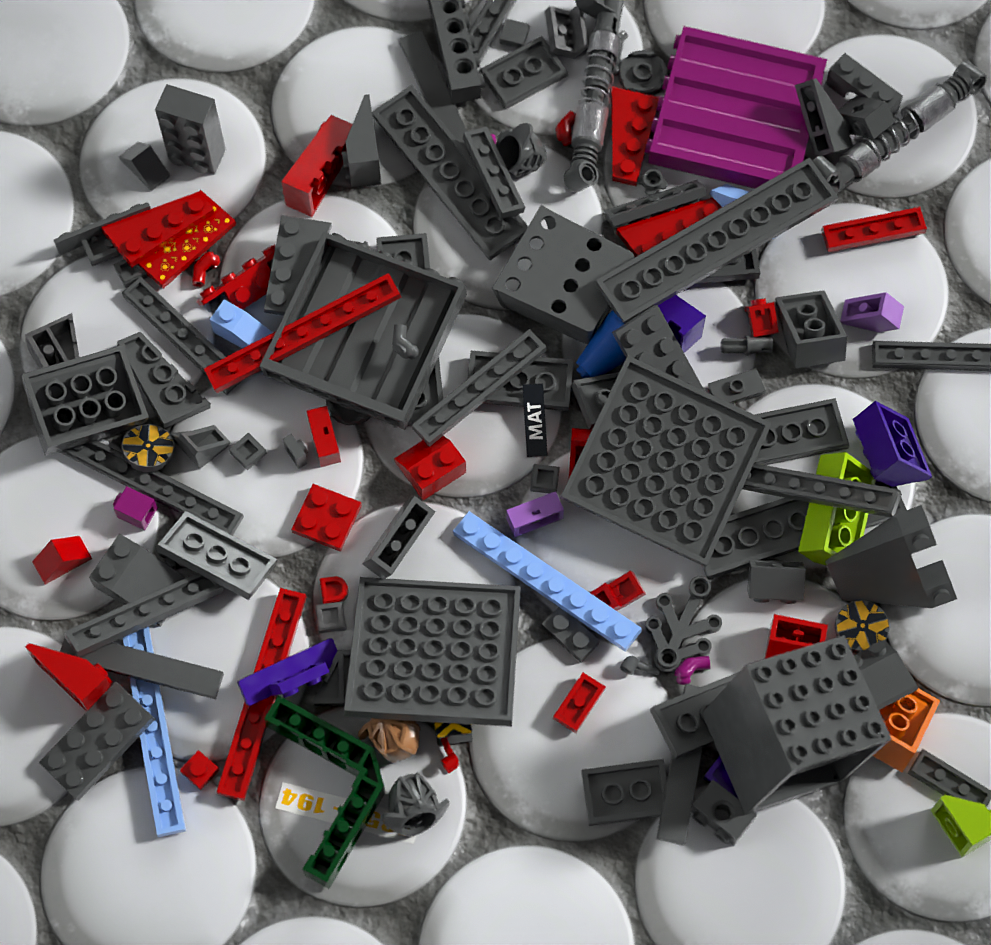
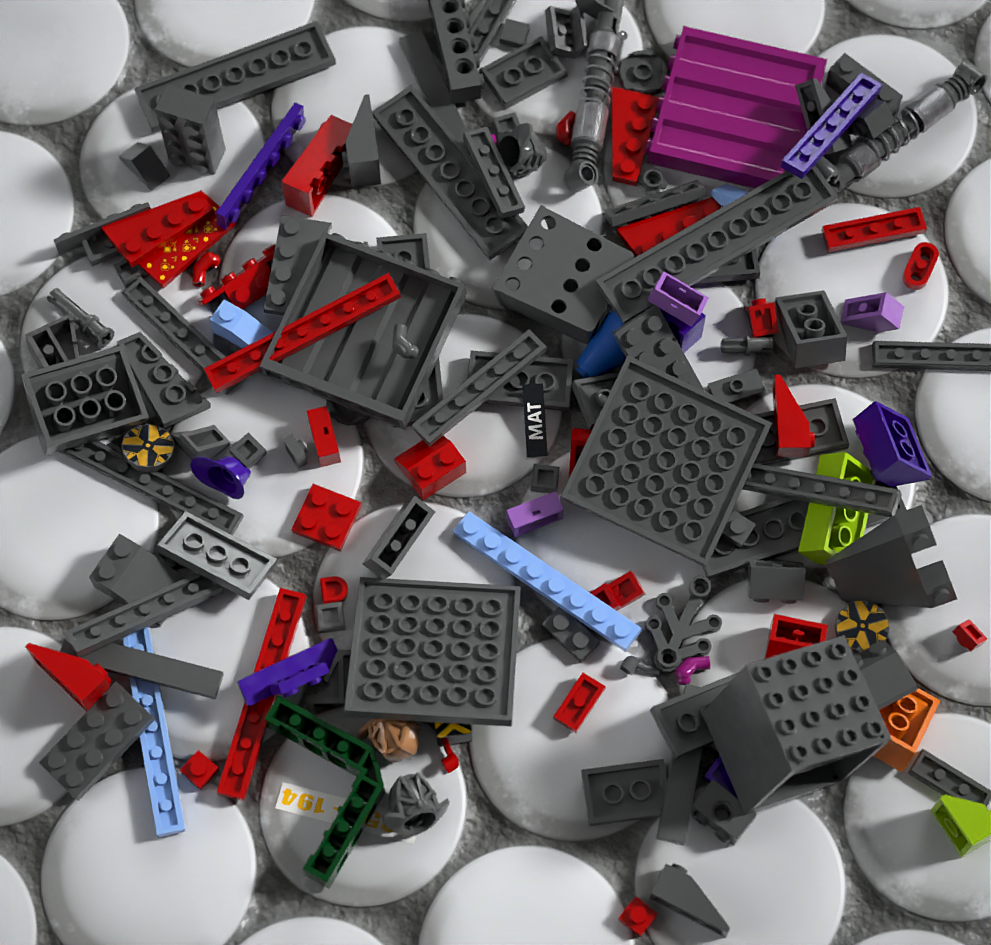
red slope [32,536,92,585] -> none
magenta brick [113,486,158,531] -> none
none -> dark grey pin [47,288,115,349]
none -> dark grey plate [134,21,336,133]
none -> dark purple piece [190,456,251,499]
none -> dark purple plate [216,102,306,230]
none -> dark grey tile [492,112,520,137]
none -> red plate [618,896,658,937]
none -> medium lavender piece [647,272,709,327]
none -> dark grey slope [649,863,730,938]
none -> dark grey plate [721,510,756,548]
none -> red slope [772,375,815,457]
none -> plate [780,73,882,179]
none -> red plate [902,242,939,290]
none -> red plate [952,619,988,652]

